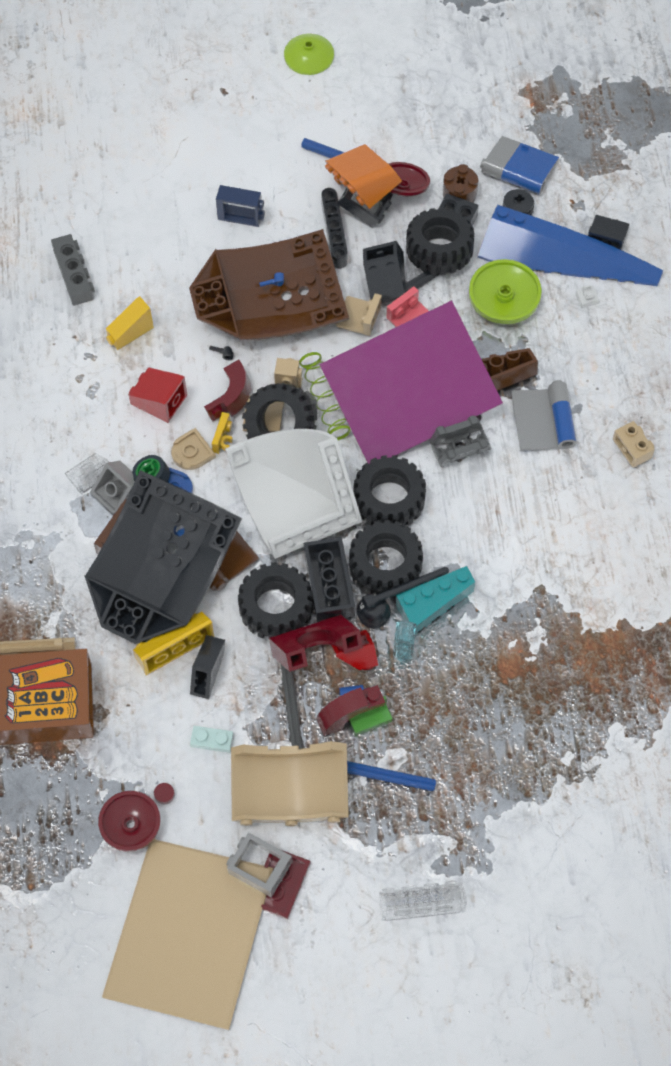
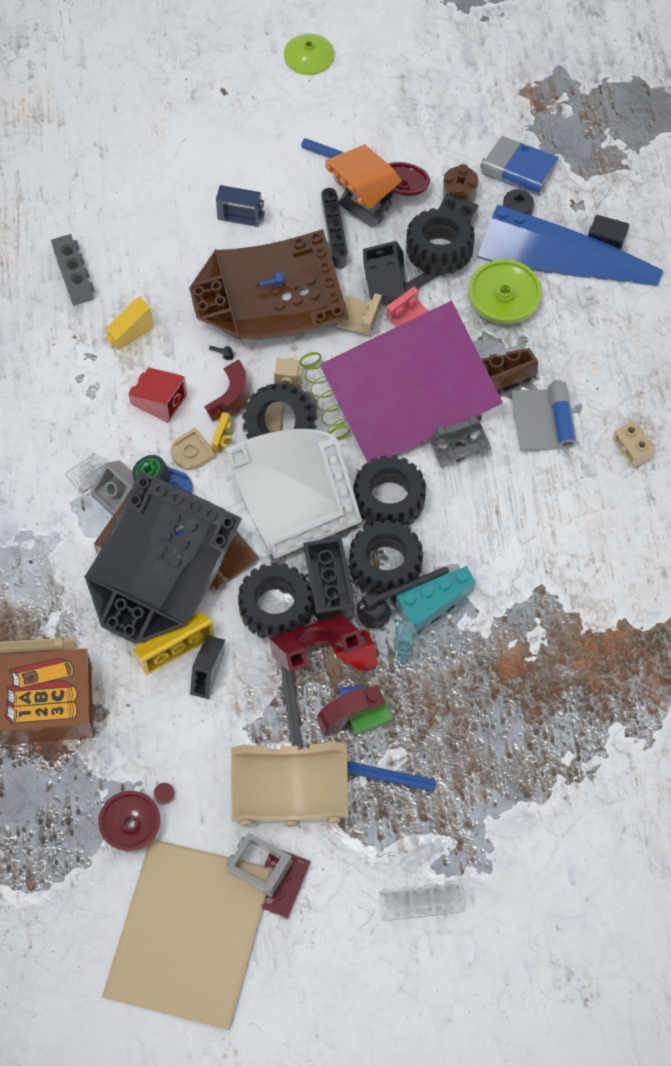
light aqua plate [190,726,233,753] -> none

